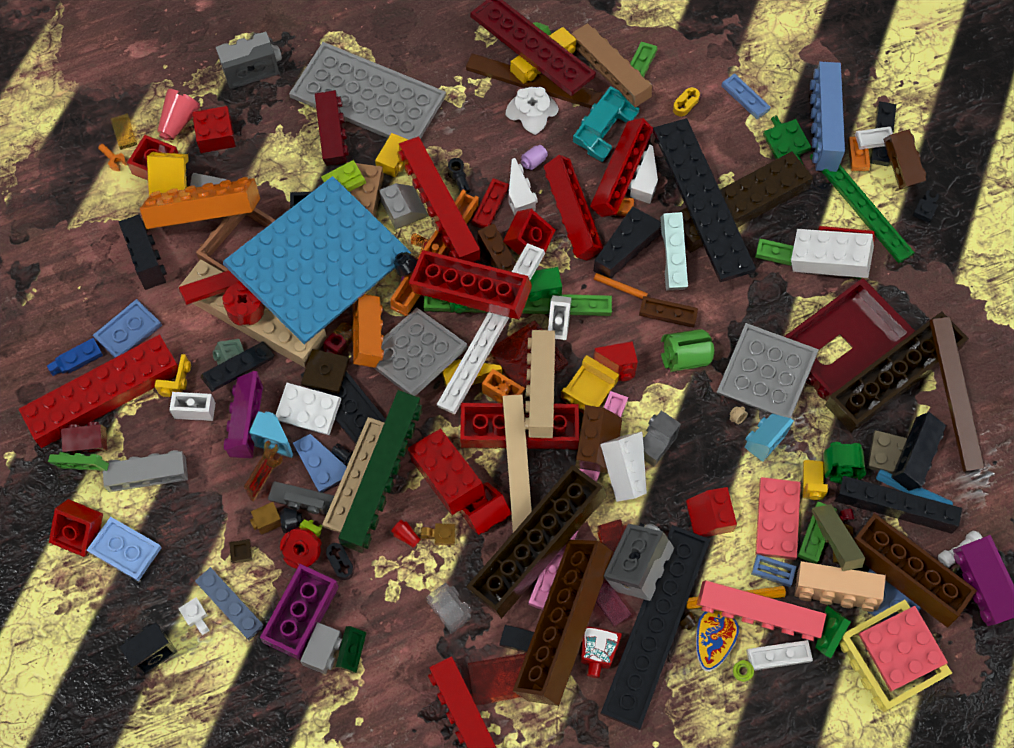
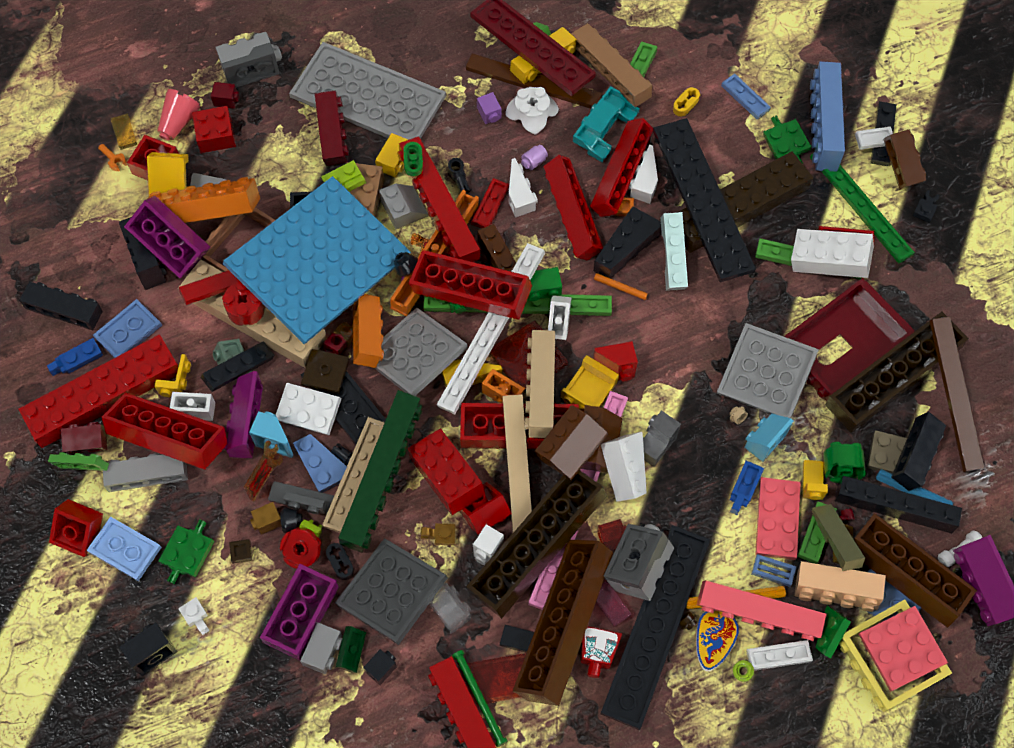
sand blue plate [195,567,264,640] -> none
red cone [391,519,421,548] -> none
red brick [503,208,555,259] -> none
reddish brown plate [639,296,698,328] -> none
bright green cylinder [661,329,715,372] -> none
red slope [686,487,737,537] -> none
orange plate [848,137,870,171] -> none
none -> black brick [19,281,103,330]
none -> red brick [102,392,227,470]
none -> magenta brick [124,196,211,278]
none -> green plate [159,519,214,584]
none -> dark red brick [211,82,239,109]
none -> dark grey plate [335,538,448,645]
none -> black brick [363,649,397,685]
none -> green plate [403,142,423,176]
none -> green bar [452,650,508,747]
none -> white brick [473,524,504,565]
none -> medium lavender brick [477,92,501,124]
none -> slope [535,405,608,481]
none -> blue hinge [730,460,764,515]

